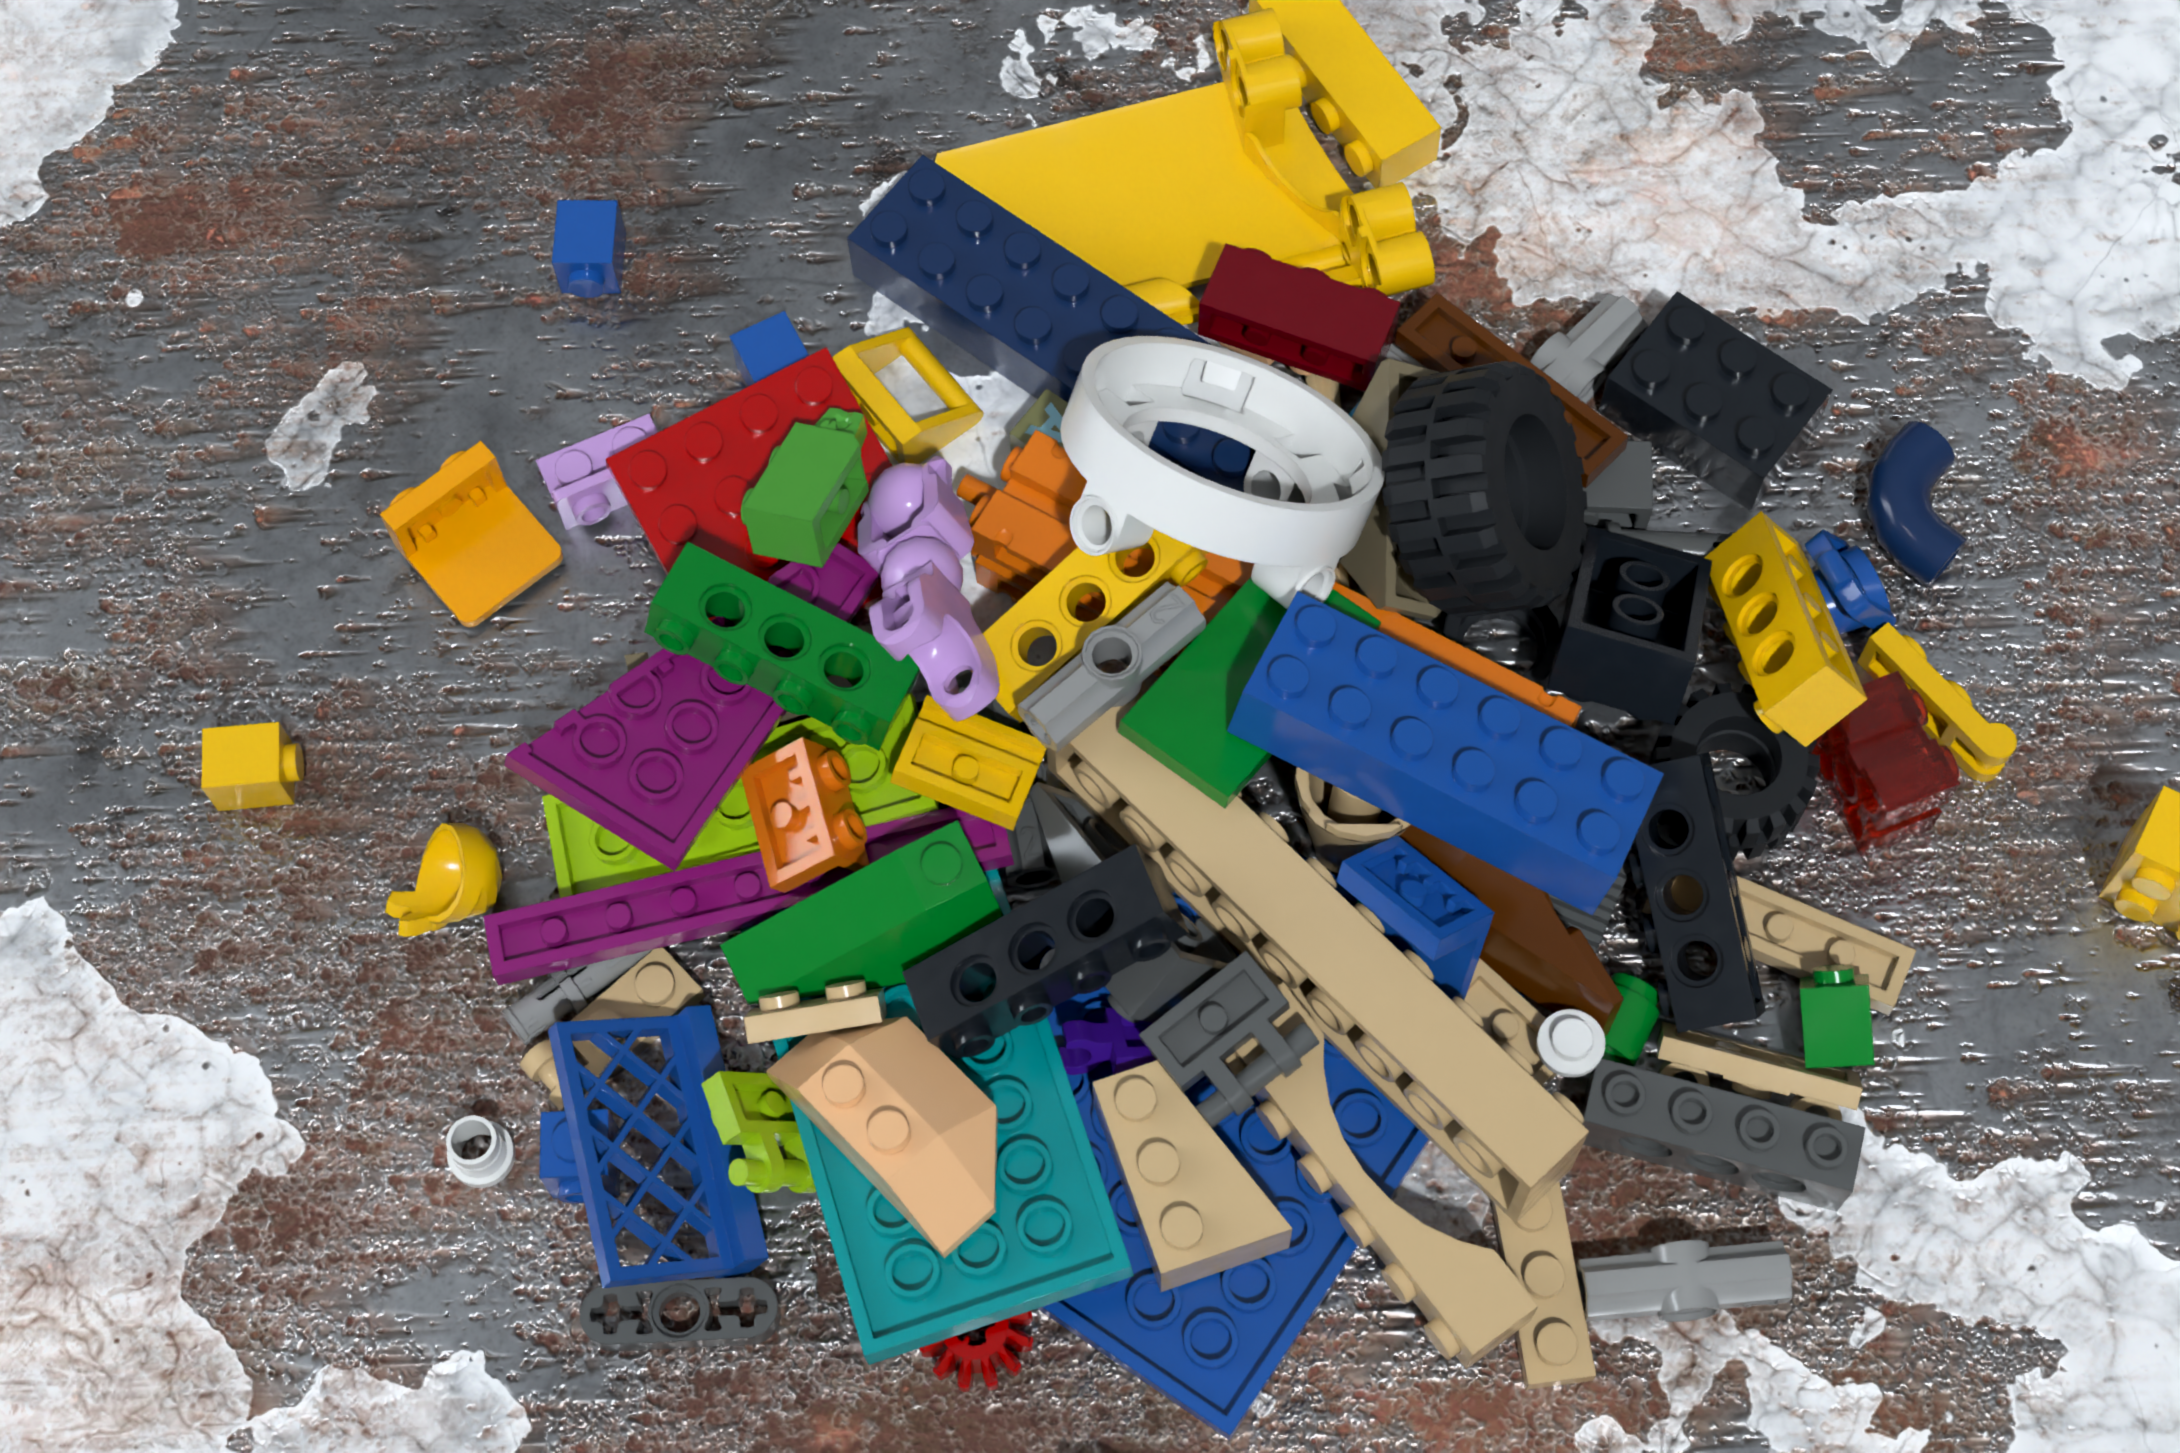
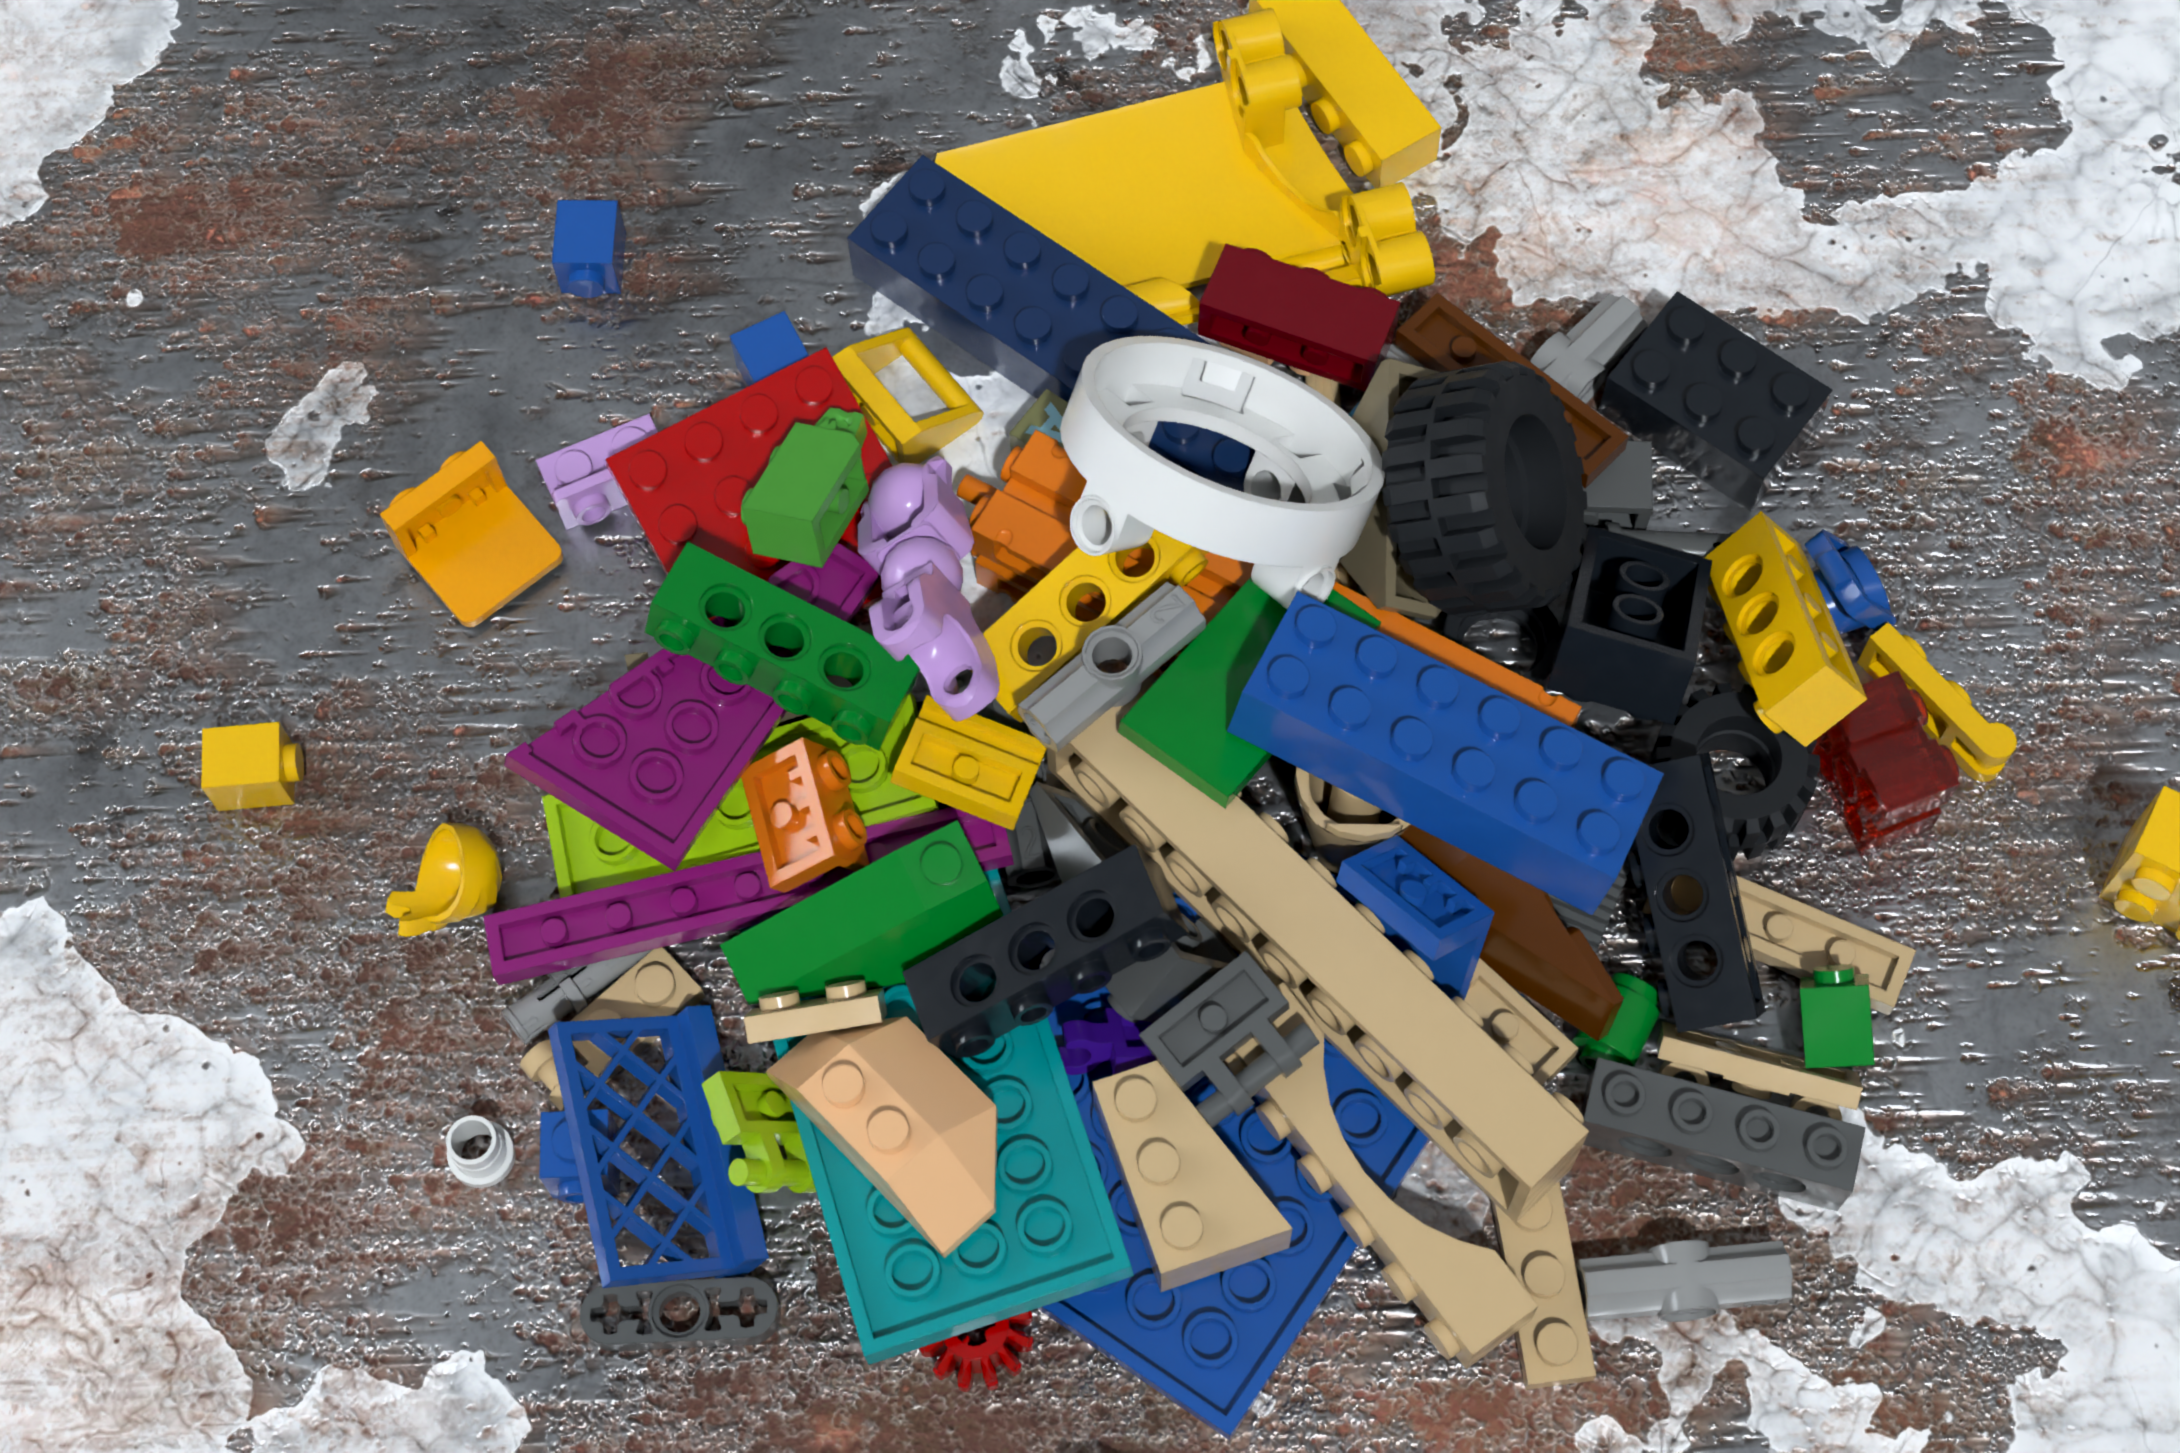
white plate [1536,1009,1606,1077] -> none
dark blue cylinder [1867,421,1968,588] -> none

